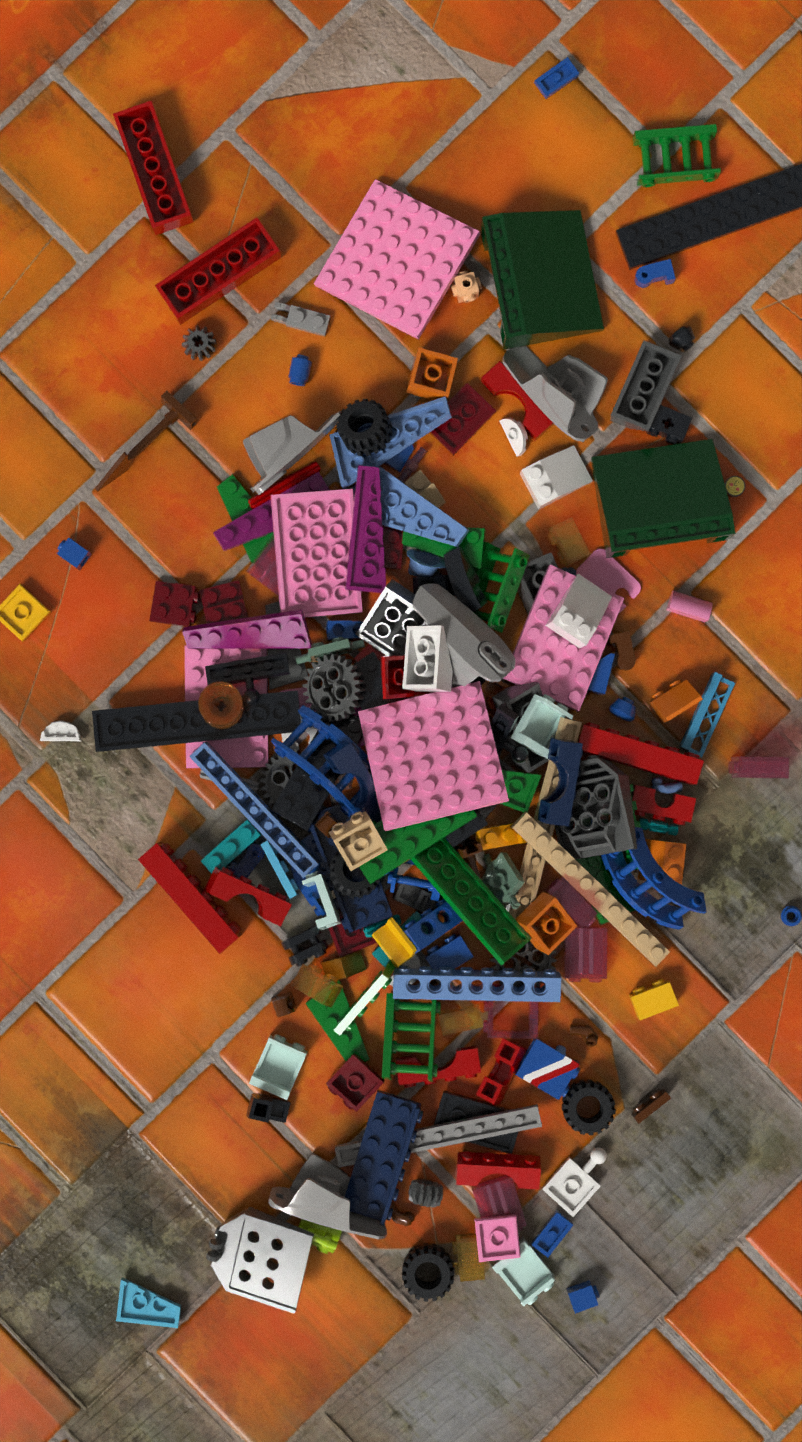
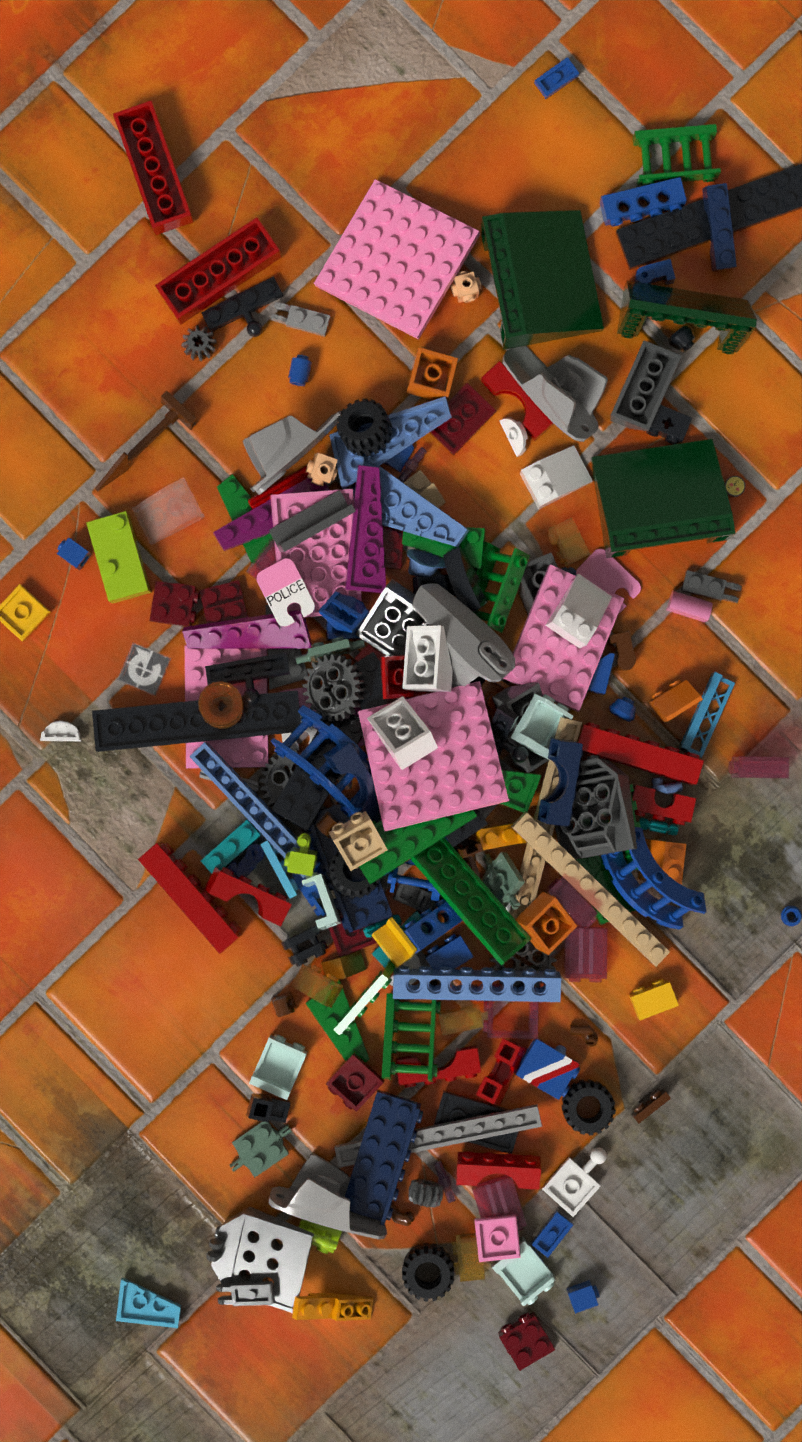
none -> lime brick [86,511,151,604]
none -> clear tile [117,642,171,696]
none -> clear slope [132,477,205,545]
none -> black plate [201,276,283,337]
none -> hinge [216,1281,275,1306]
none -> sand green plate [229,1122,292,1178]
none -> piece [257,558,316,627]
none -> dark grey panel [269,491,356,552]
none -> lime brick [284,833,318,876]
none -> light orange slope [292,1293,373,1321]
none -> light nougat brick [306,453,337,486]
none -> blue slope [319,591,369,633]
none -> white slope [367,696,438,770]
none -> bar [434,1161,456,1203]
none -> dark red plate [498,1312,555,1371]
none -> blue brick [599,177,687,227]
none -> dark green slope [617,281,757,354]
none -> dark grey hinge [681,570,742,603]
none -> dark blue arch [702,183,737,271]

